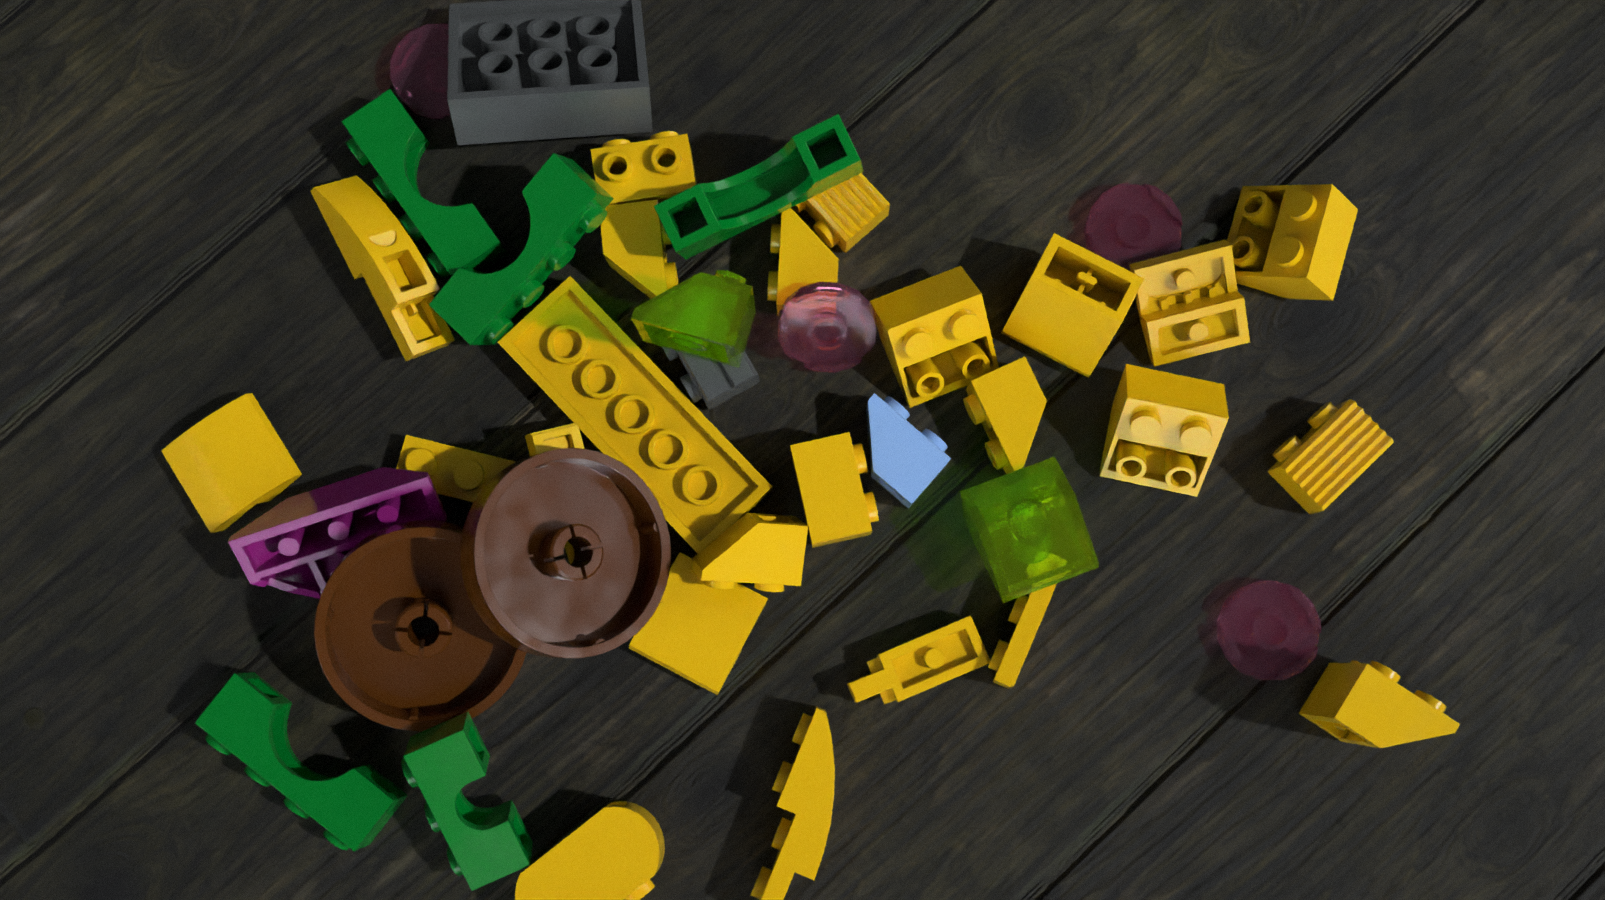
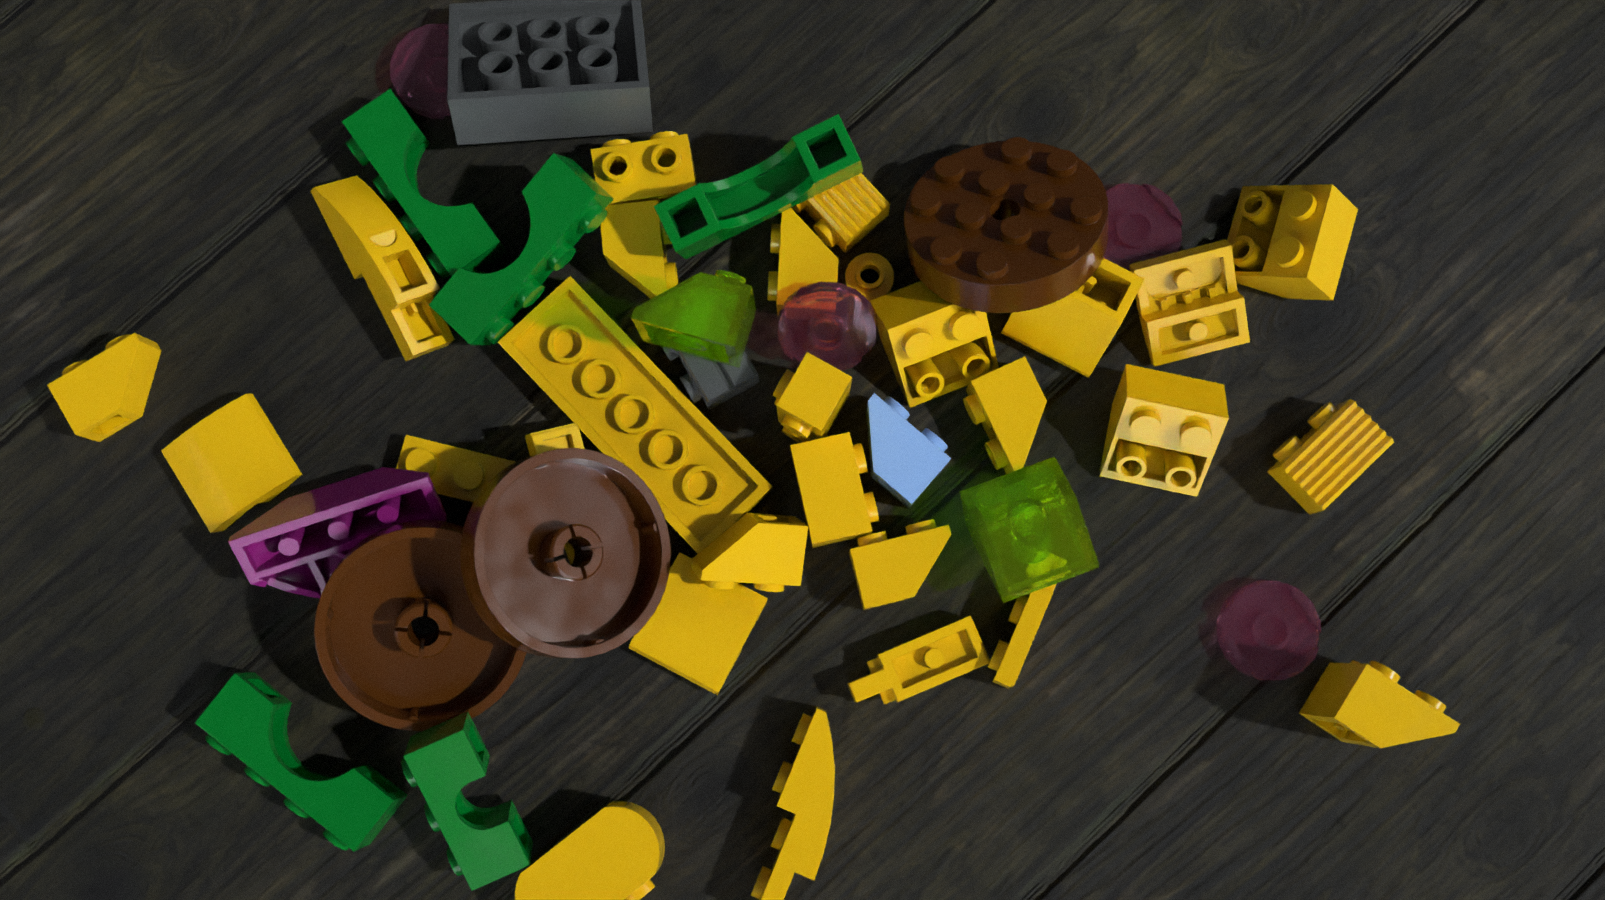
none -> yellow slope [47,333,161,442]
none -> yellow brick [773,352,852,443]
none -> yellow plate [845,253,894,302]
none -> yellow slope [849,519,951,610]
none -> reddish brown piece [904,137,1108,313]

